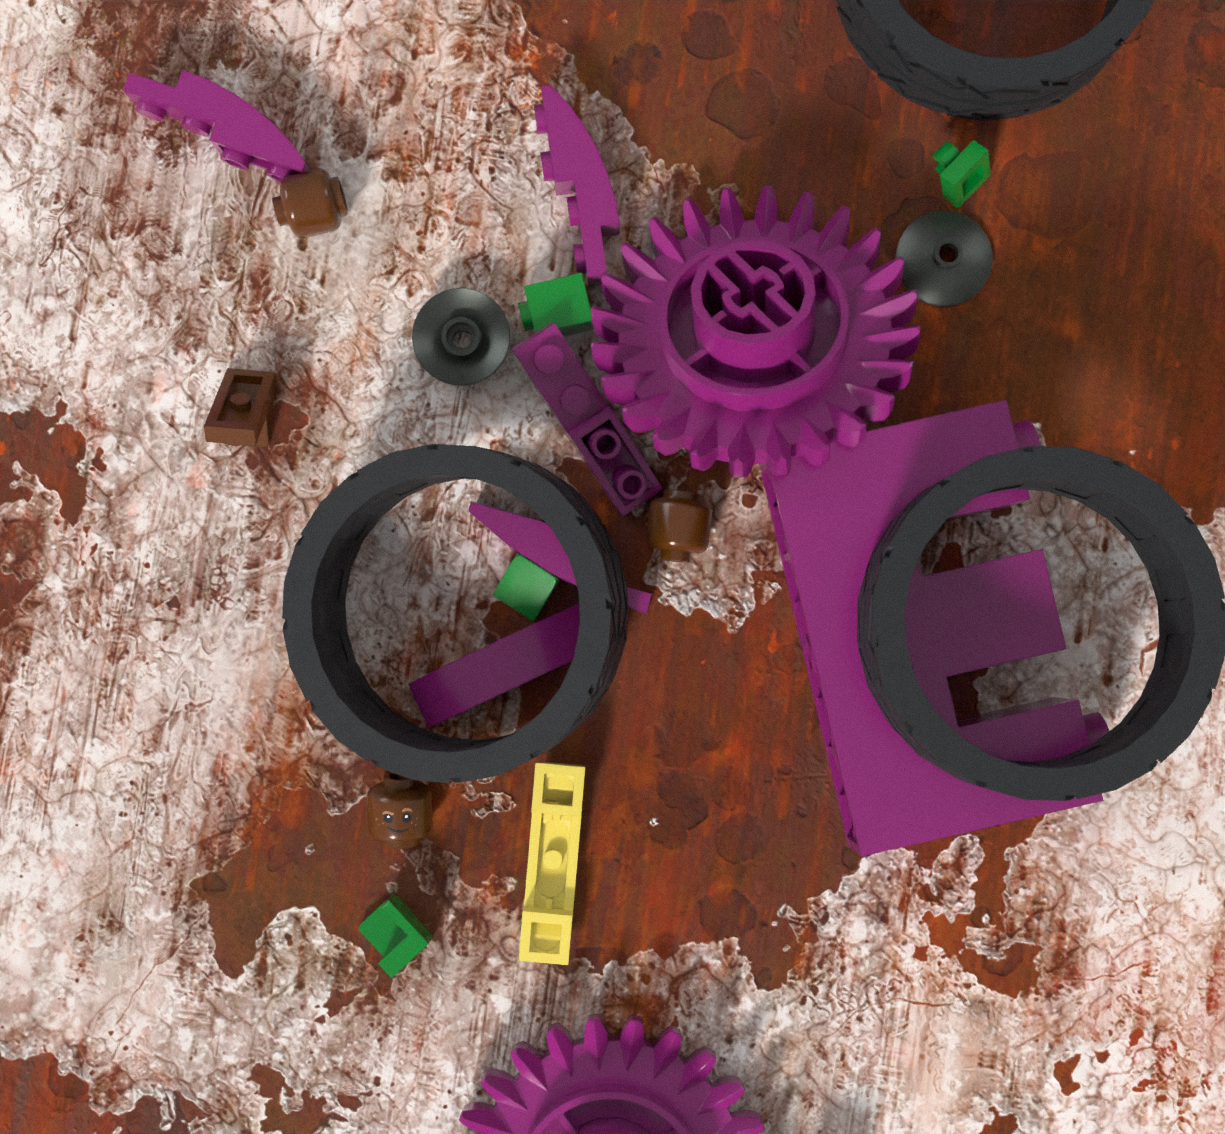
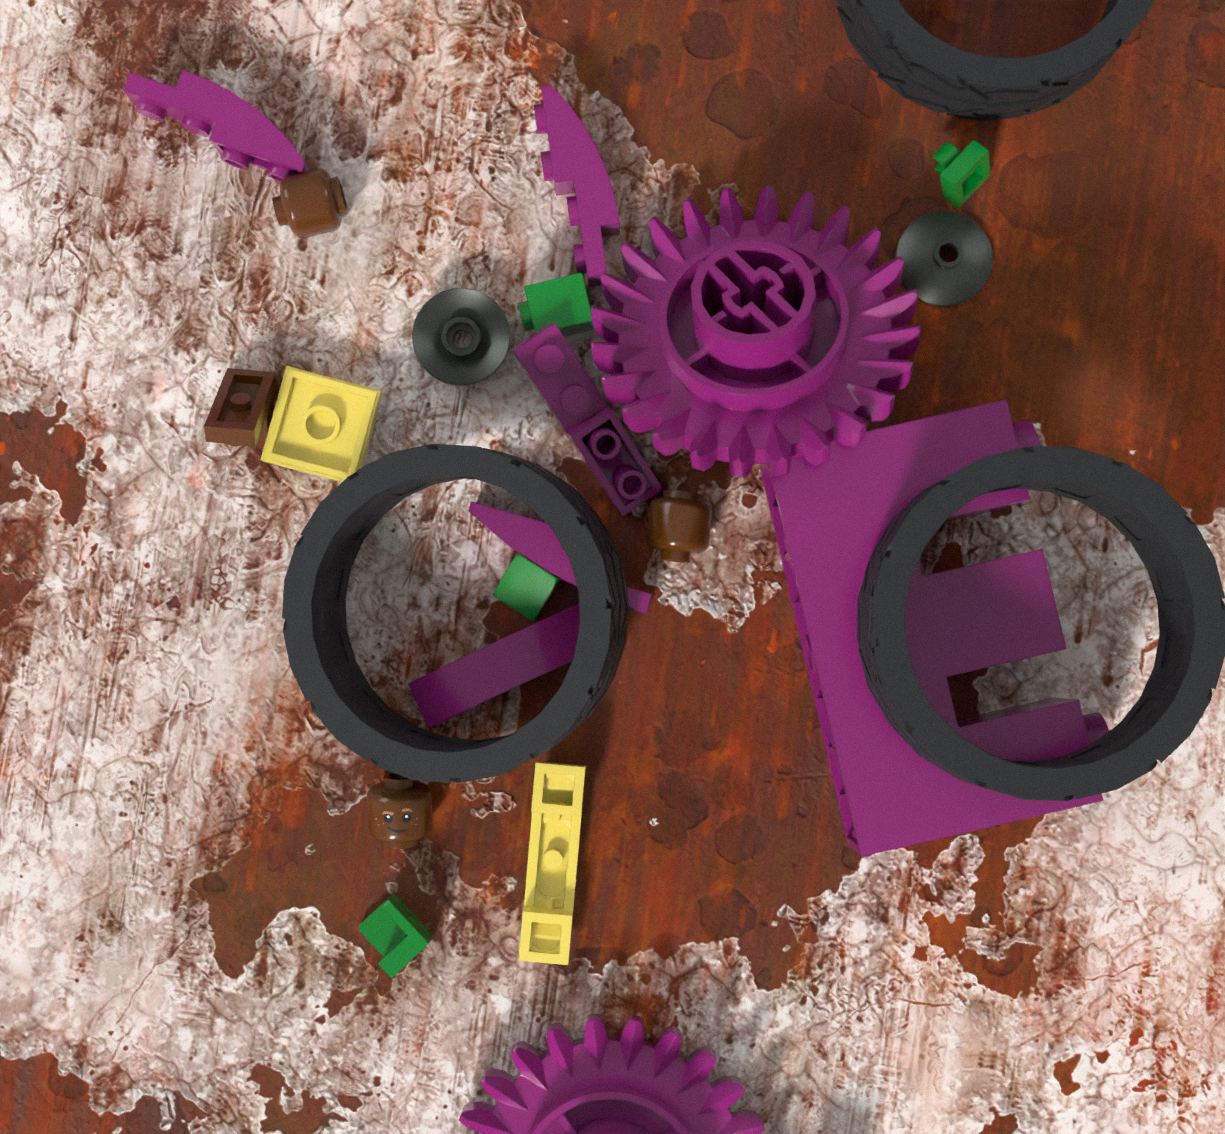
none -> light yellow plate [260,366,383,482]

